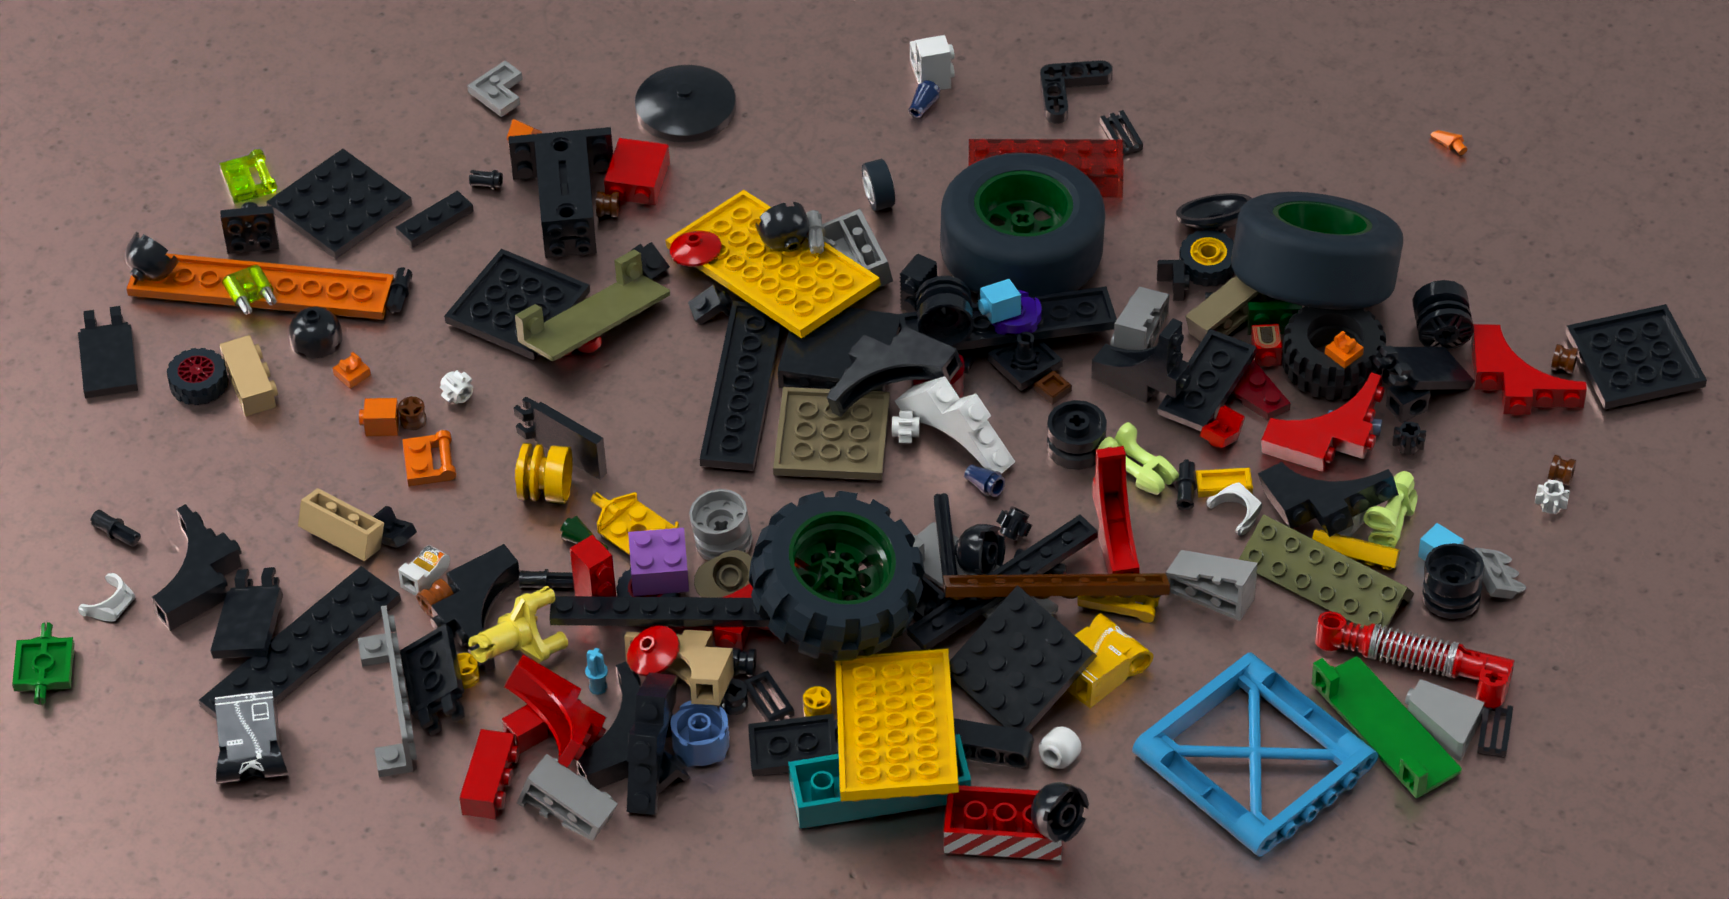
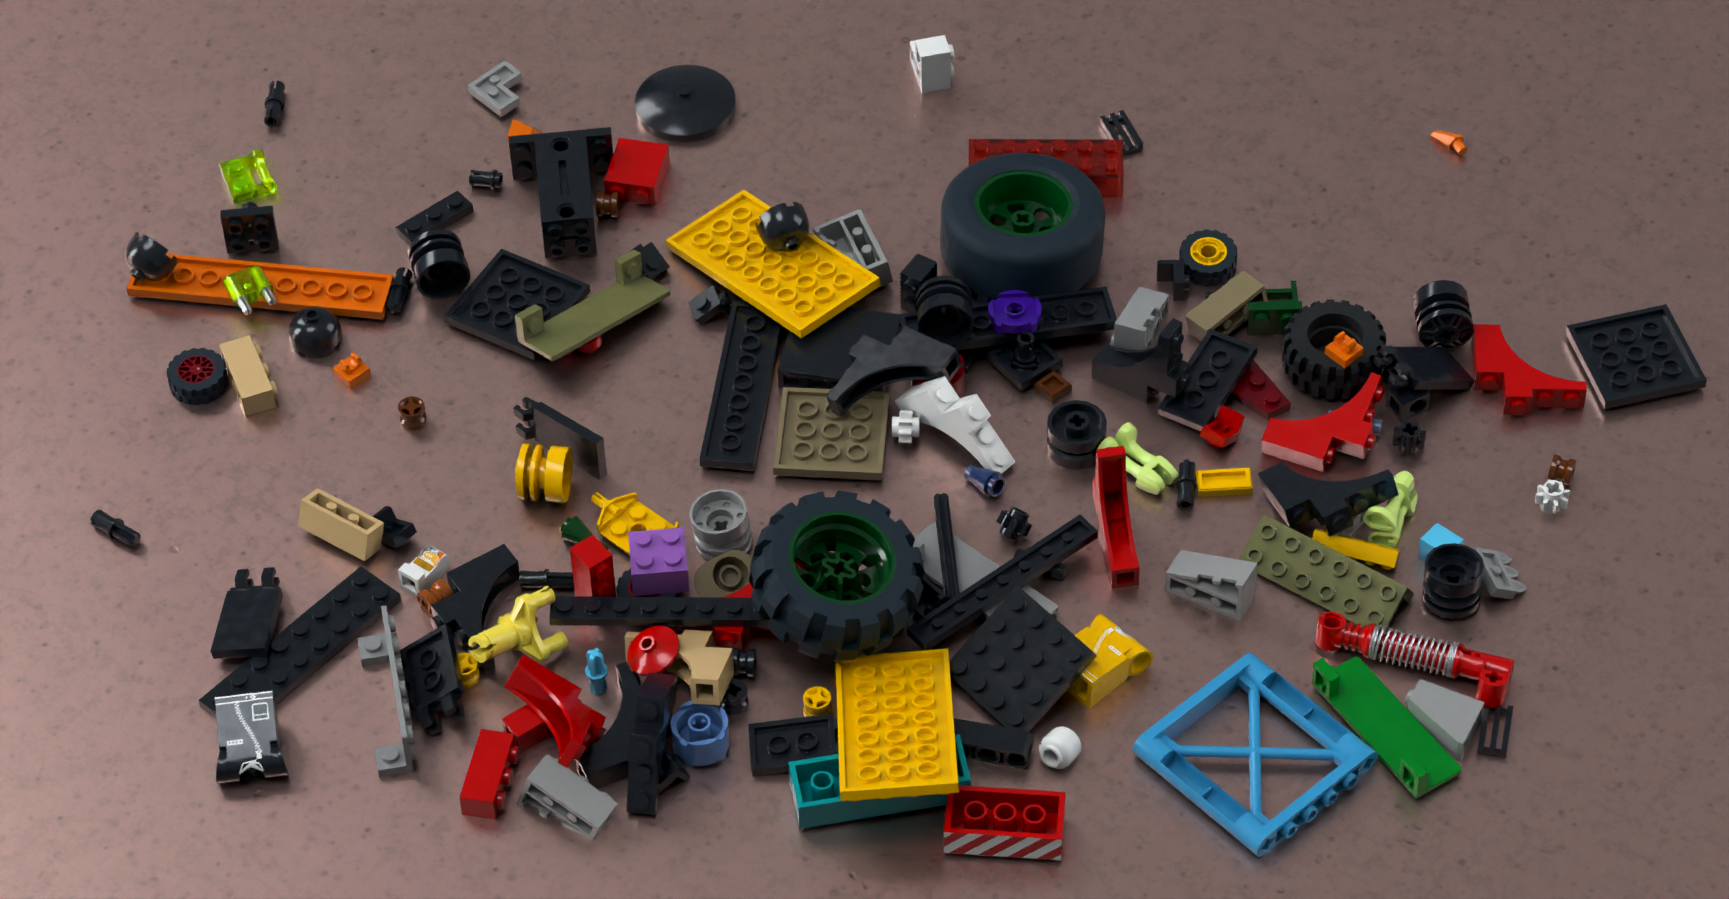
green plate [12,622,75,705] -> none
black tile [78,306,138,398] -> none
white helmet [78,573,136,622] -> none
black arch [152,504,242,631] -> none
black plate [266,148,412,259] -> none
orange brick [359,398,400,436] -> none
orange plate [402,430,456,487] -> none
white gear [440,370,473,404] -> none
red dish [670,230,722,267] -> none
black tile [743,670,794,722] -> none
light grey axle [806,210,826,254] -> none
black wheel [862,159,895,211] -> none
dark blue cone [908,80,940,118] -> none
reddish brown plate [942,573,1170,600] -> none
black cylinder [954,524,1006,575] -> none
medium azure brick [978,279,1021,324] -> none
black cylinder [1030,782,1089,843] -> none
black beam [1040,60,1113,124] -> none
yellow plate [1077,595,1160,623] -> none
black dish [1176,193,1252,233] -> none
white helmet [1206,482,1262,536] -> none
black wheel [1231,192,1403,310] -> none
red brick [1251,324,1282,367] -> none
reddish brown wheel [1551,344,1578,374] -> none
none -> black pin [264,81,285,127]
none -> black wheel [407,229,471,299]

